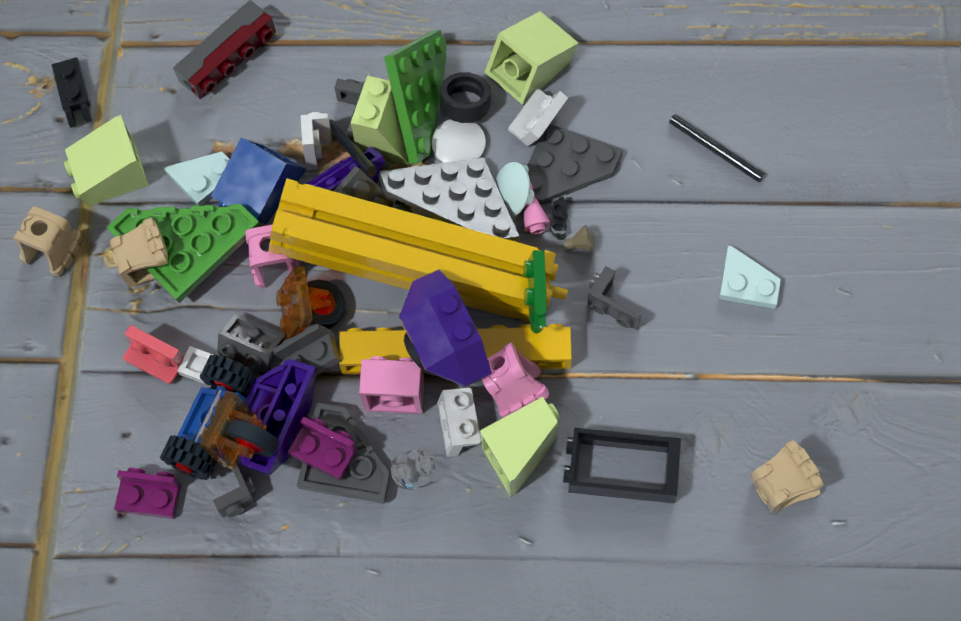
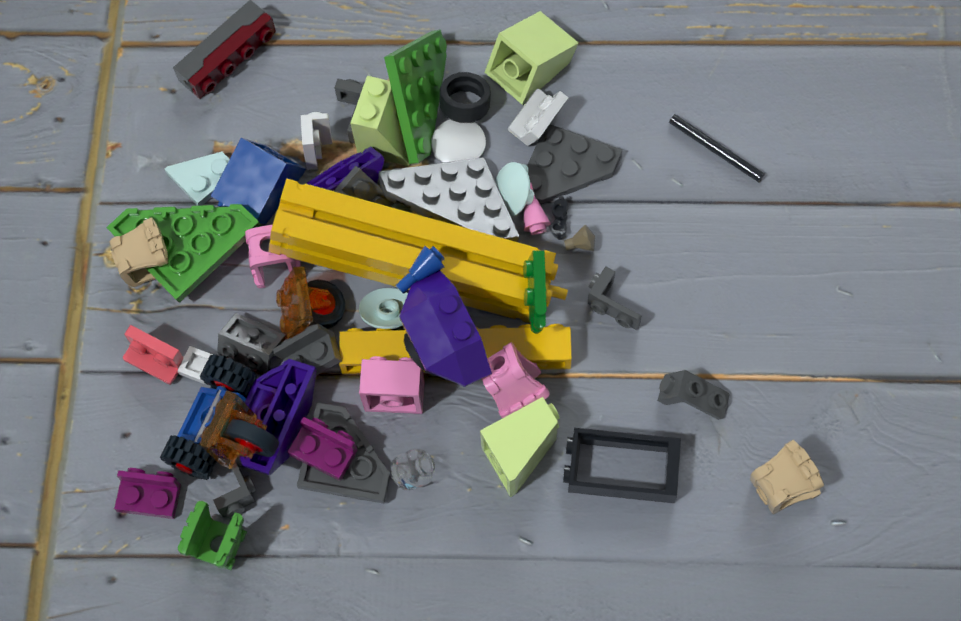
tan piece [12,206,83,277] -> none
black hinge [51,57,93,128] -> none
yellowish green slope [64,115,149,207] -> none
black bar [329,119,377,177] -> none
white bracket [437,388,481,457] -> none
light aqua wing [719,246,781,309] -> none
none -> bright green piece [178,501,247,570]
none -> light aqua dish [359,288,408,329]
none -> blue cone [395,246,445,294]
none -> dark grey bracket [657,370,730,420]

